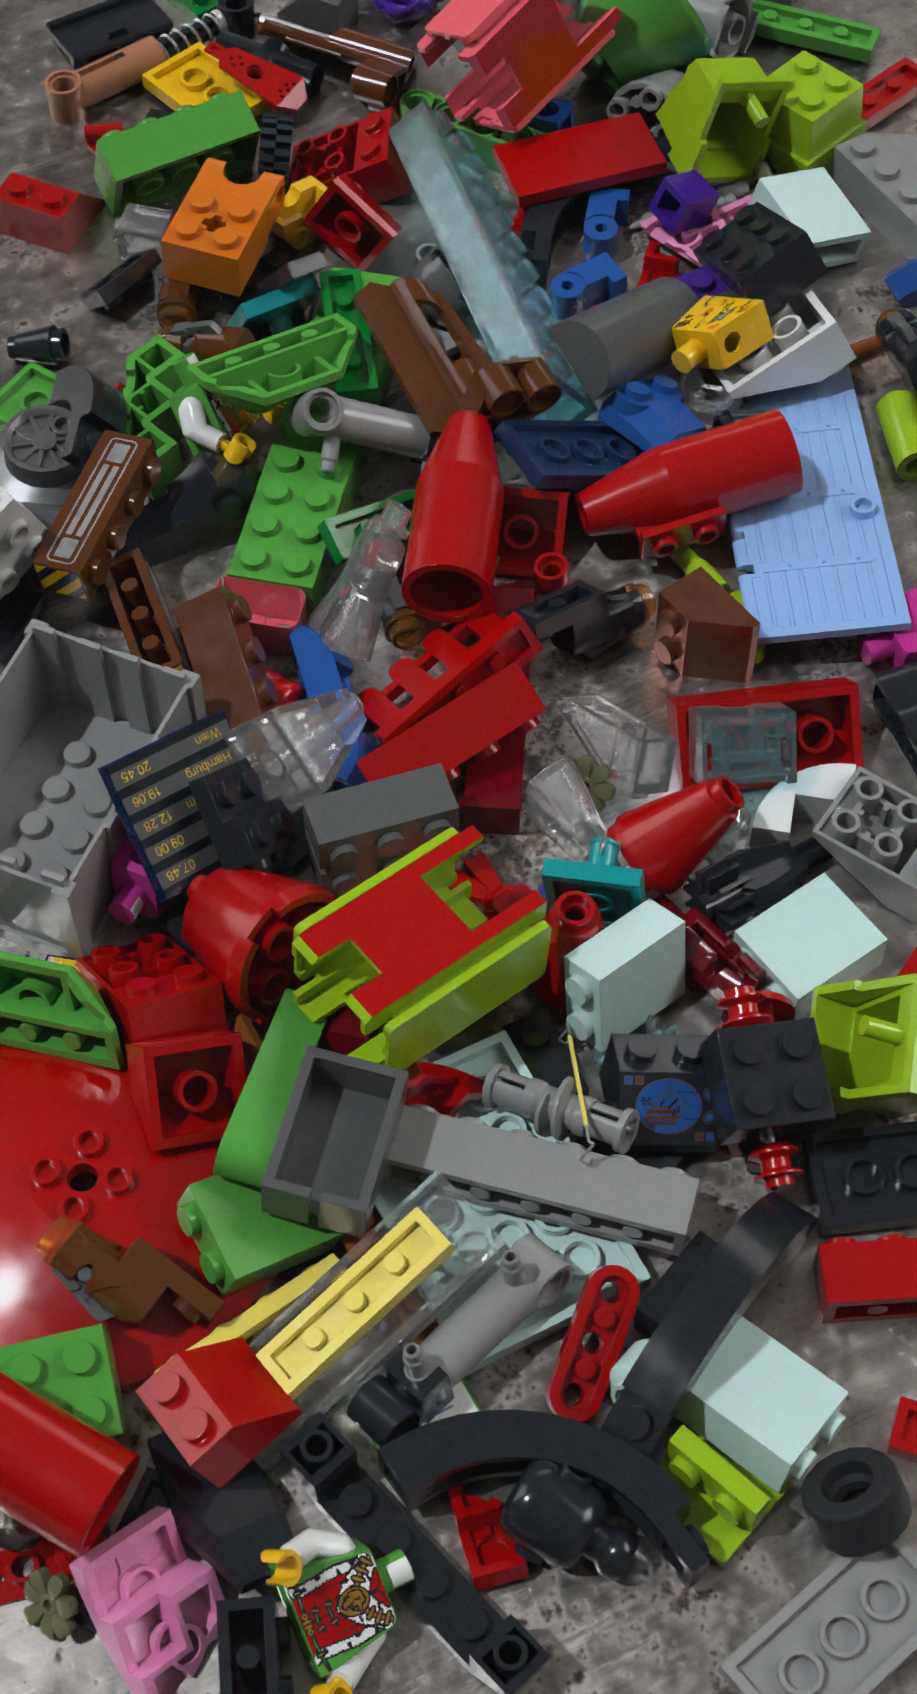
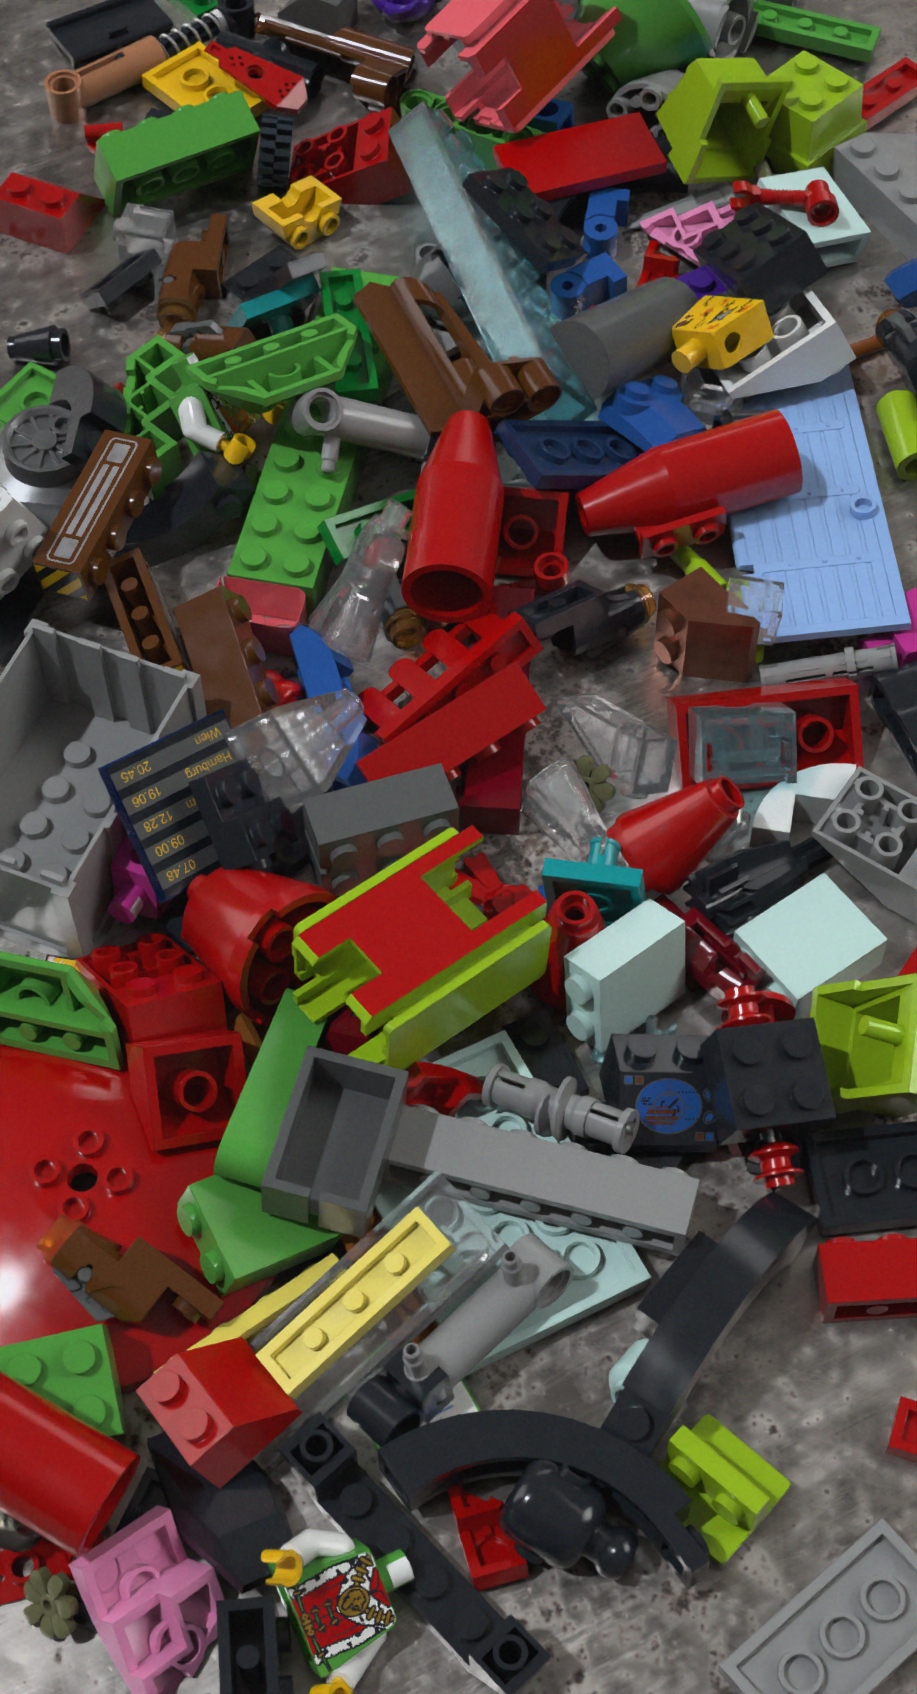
orange brick [161,158,285,296] -> none
red slope [303,173,402,271] -> none
red plate [545,1265,640,1422] -> none
light yellow piece [558,1021,595,1165] -> none
dark purple brick [648,169,721,234] -> none
light aqua brick [675,1316,849,1493] -> none
black tyre [801,1447,912,1557] -> none
none -> black plate [461,167,588,274]
none -> clear panel [726,574,784,646]
none -> red brick [729,179,839,227]
none -> light grey pin [759,643,898,686]

